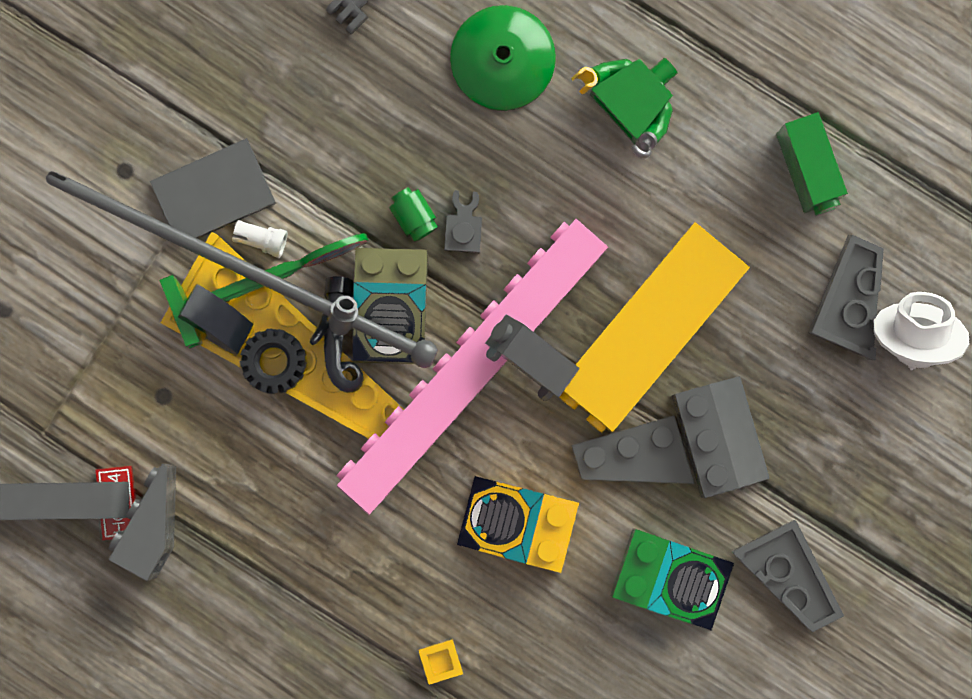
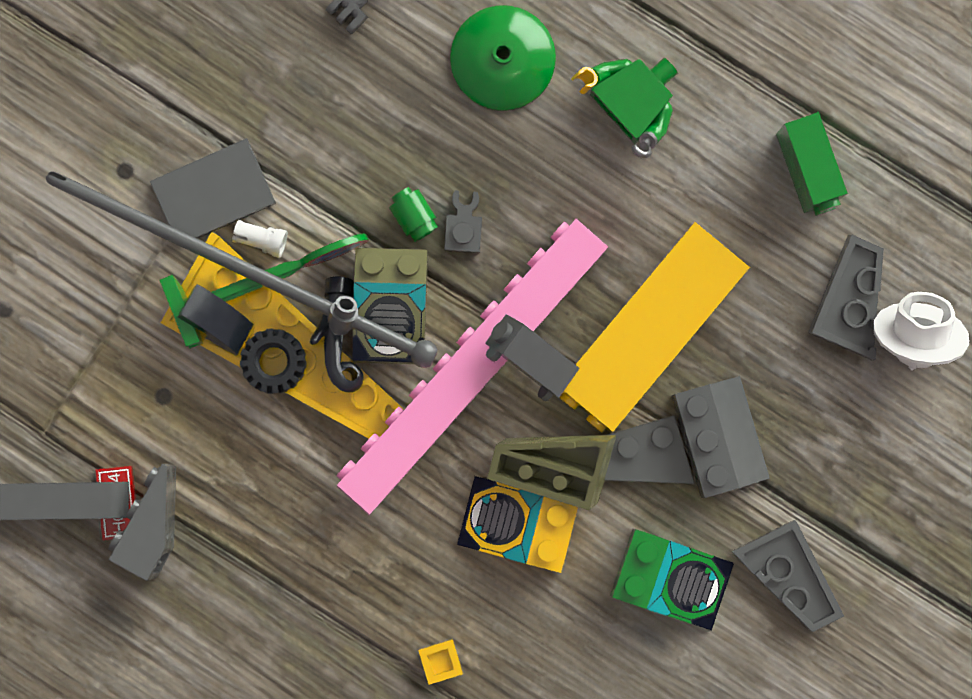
none -> olive wedge [487,435,616,511]

